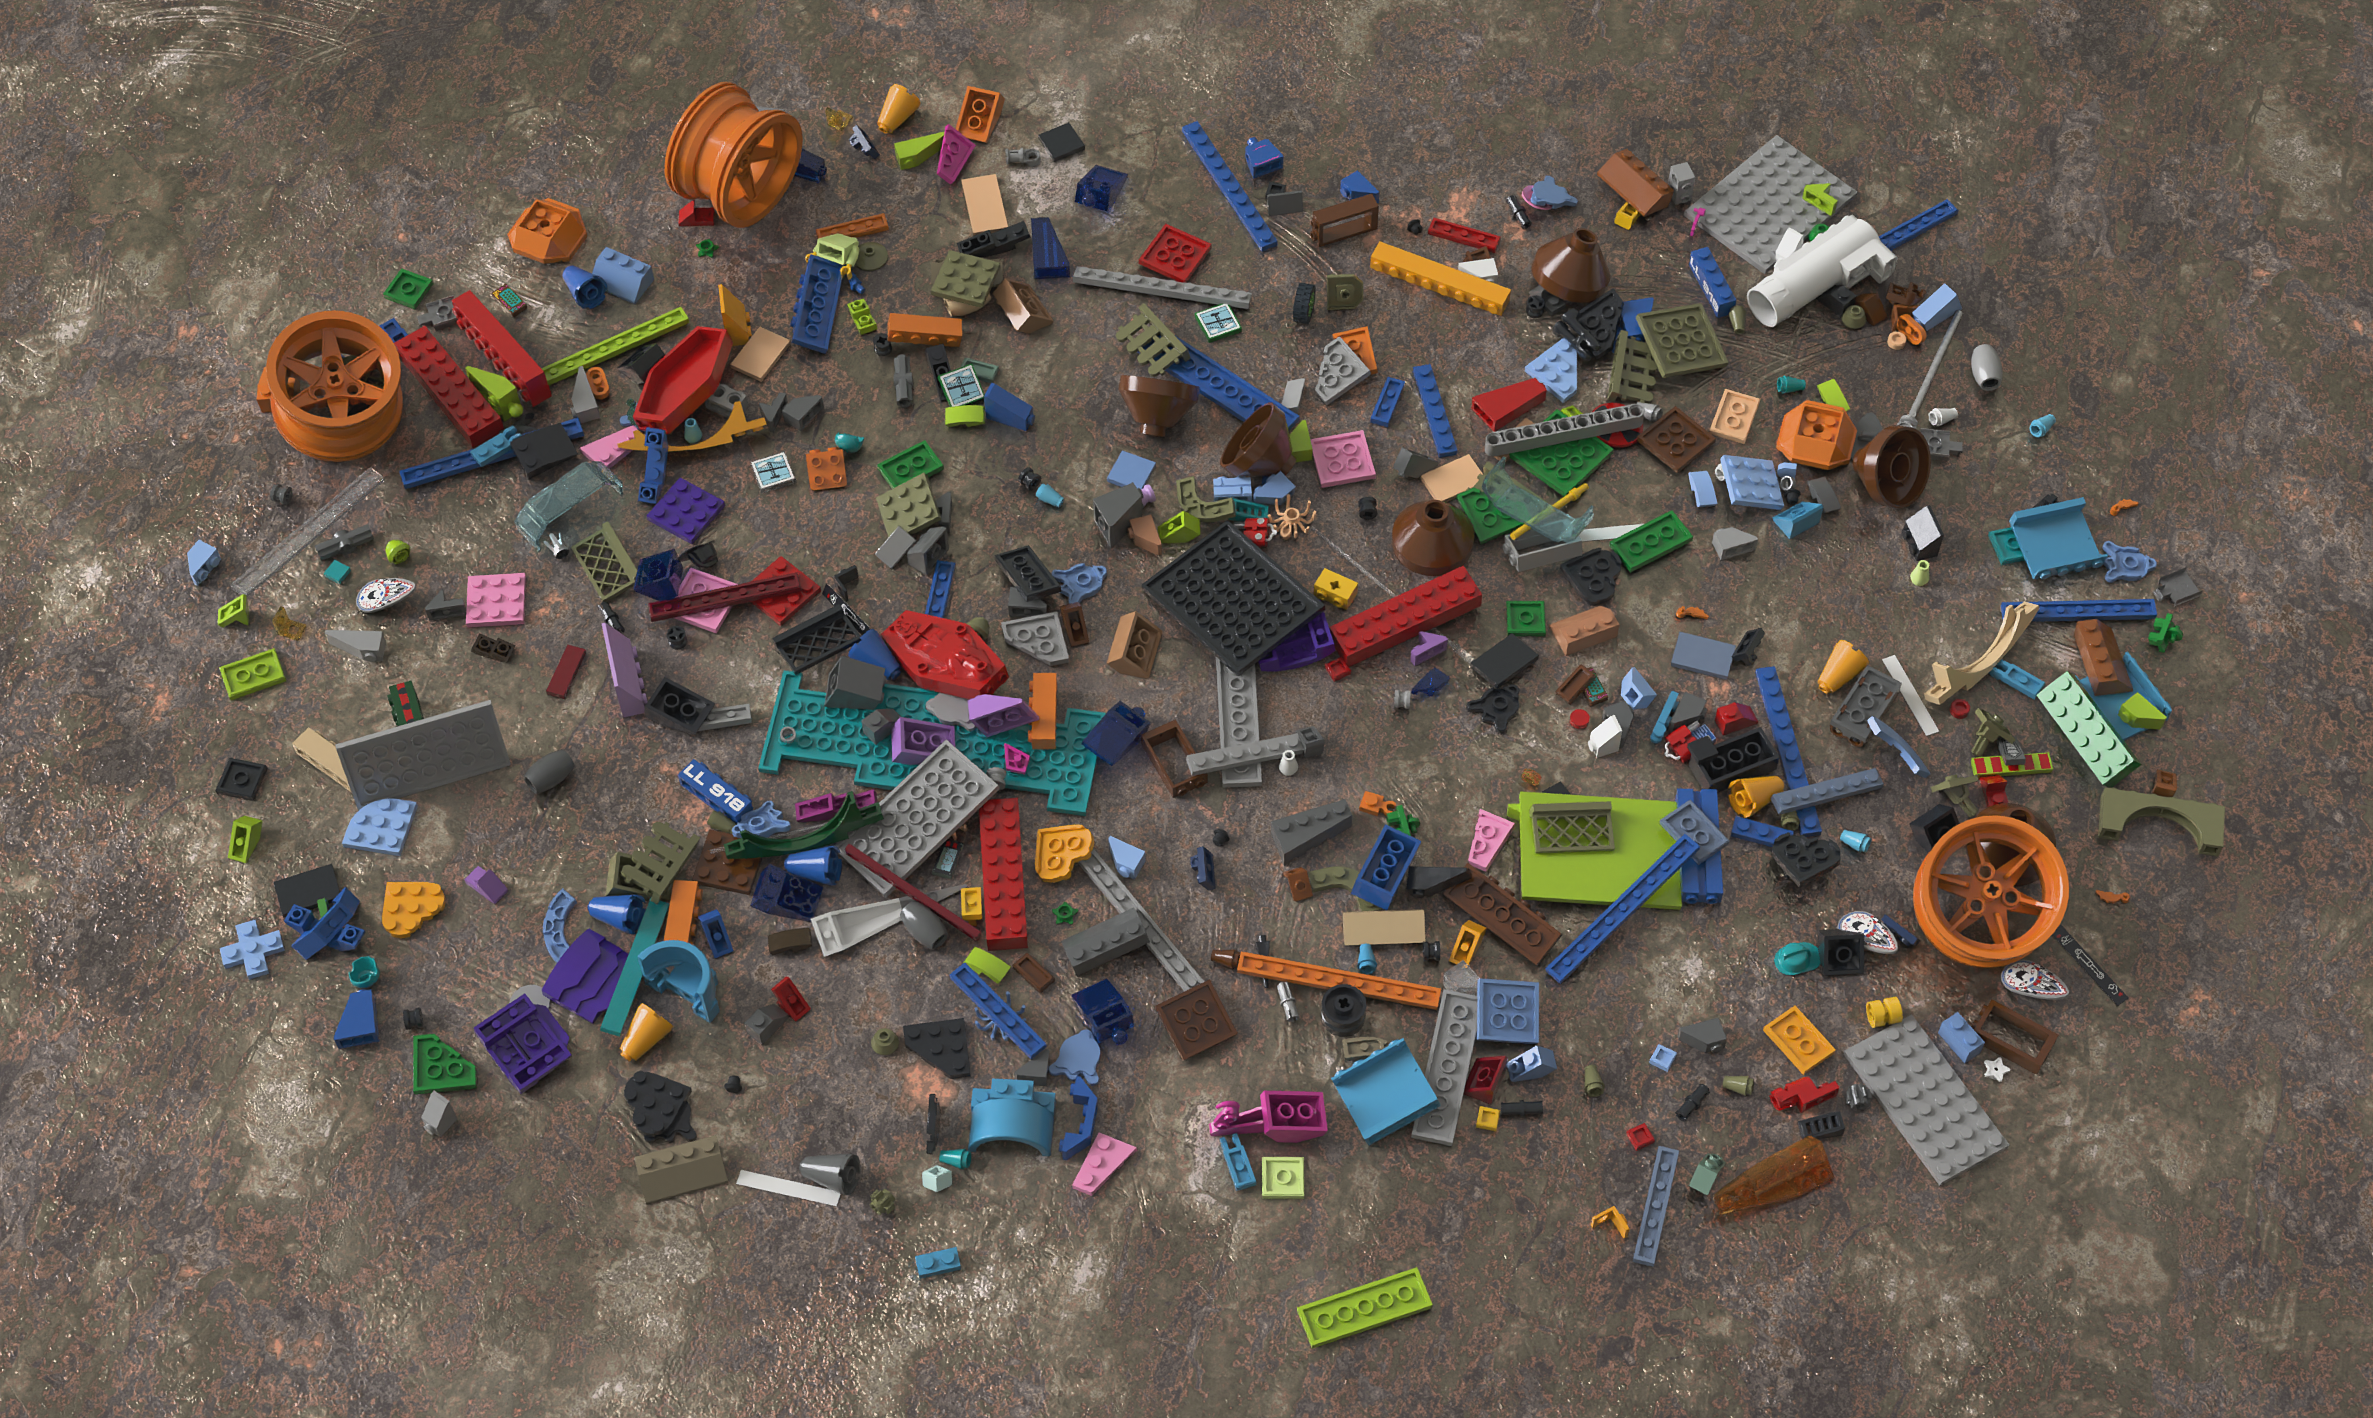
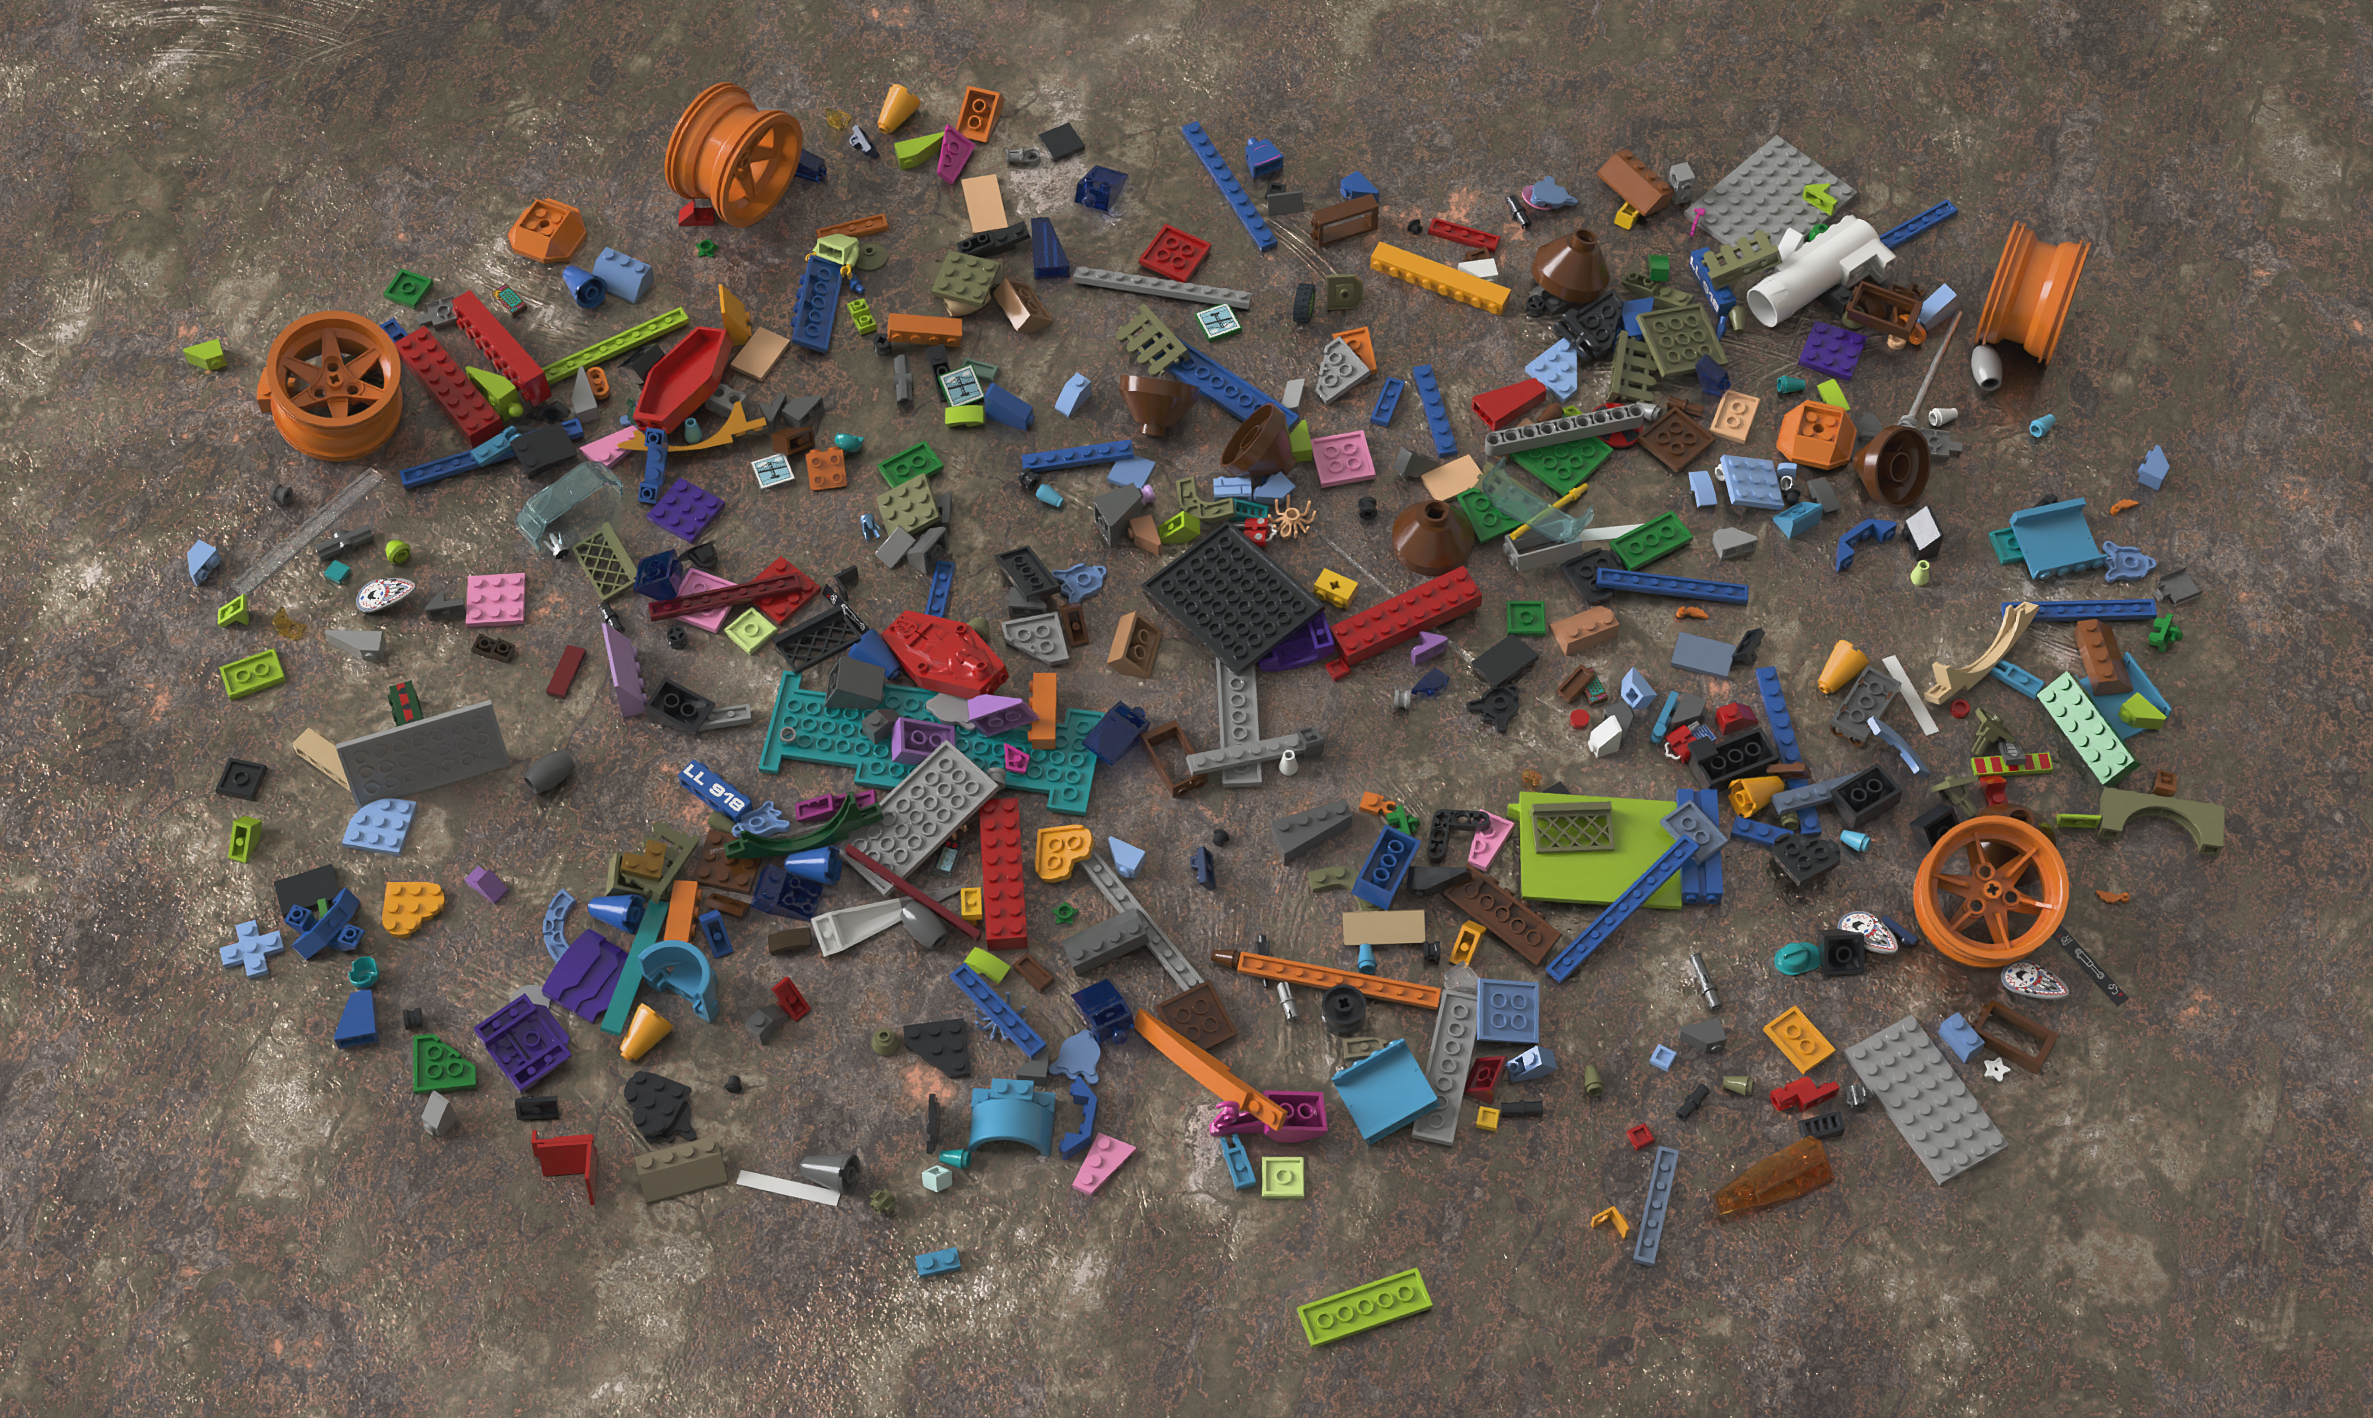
dark orange bracket [1283,867,1313,901] -> none
sand green slope [1689,1153,1727,1195] -> none
yellow wheel [1866,997,1903,1028] -> none
none -> lime slope [183,339,228,371]
none -> black hinge [515,1096,560,1120]
none -> red piece [531,1130,598,1206]
none -> black slope [533,400,571,425]
none -> pearl gold plate [620,840,667,882]
none -> reddish brown plate [705,893,751,917]
none -> yellowish green tile [724,607,778,655]
none -> reddish brown slope [771,427,815,455]
none -> flat silver piece [860,513,882,541]
none -> blue plate [1022,439,1134,472]
none -> light blue slope [1055,373,1092,418]
none -> orange slope [1133,1008,1288,1131]
none -> black beam [1427,809,1491,863]
none -> reddish brown cone [1536,402,1564,423]
none -> blue tile [1596,567,1749,605]
none -> olive slope [1621,270,1694,309]
none -> green slope [1648,254,1669,282]
none -> reddish brown axle [1667,396,1704,416]
none -> dark grey pin [1689,953,1723,1011]
none -> clear blue slope [1695,354,1731,397]
none -> olive fence [1701,230,1783,291]
none -> blue bar [1715,316,1728,342]
none -> reddish brown plate [1767,762,1811,779]
none -> dark purple plate [1798,320,1867,381]
none -> black slope [1831,763,1903,830]
none -> blue slope [1836,519,1897,572]
none -> reddish brown window [1845,280,1923,341]
none -> orange wheel [1974,220,2091,366]
none -> lime slope [2056,814,2101,828]
none -> medium blue slope [2137,445,2170,490]

